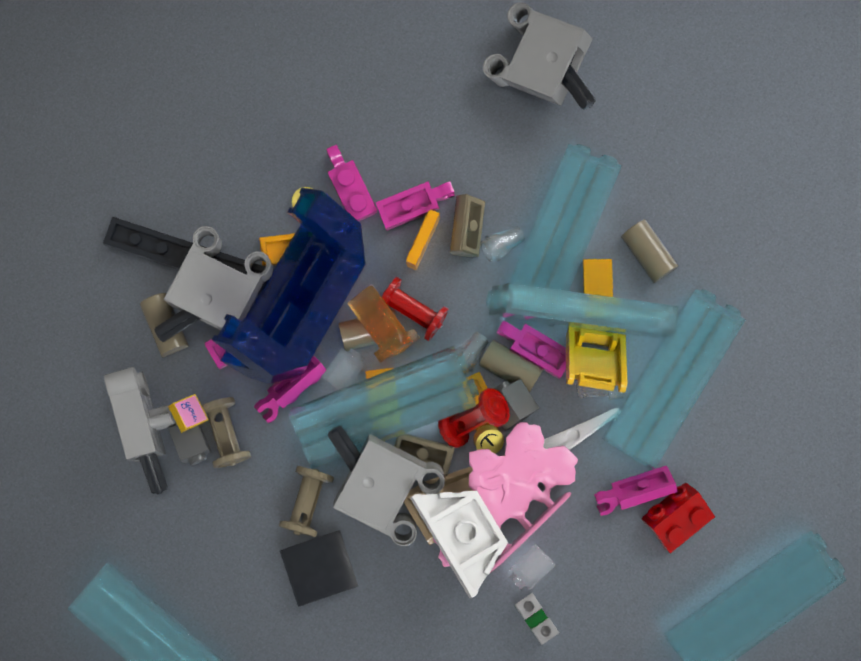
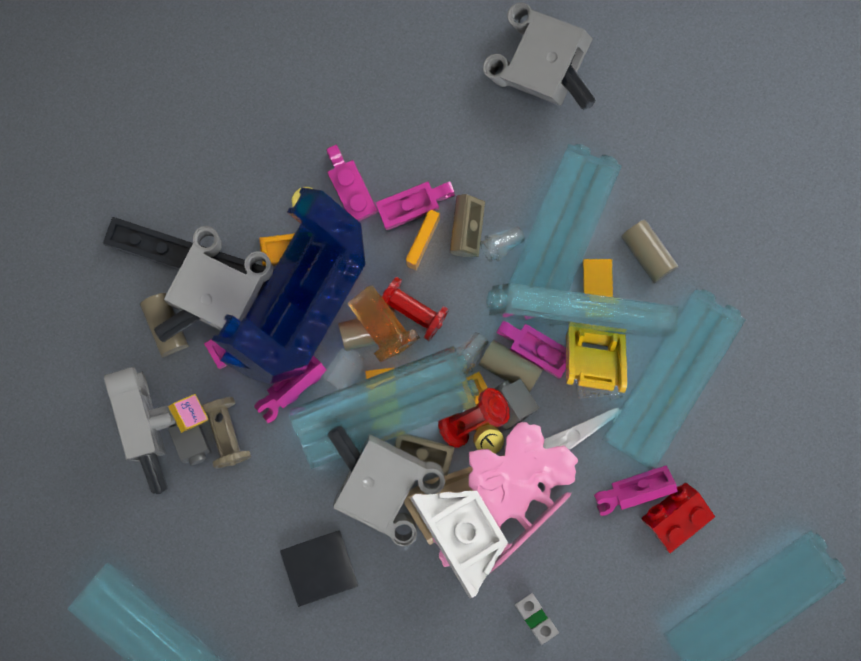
dark tan hose [279,466,334,537] -> none
clear brick [509,543,556,591] -> none

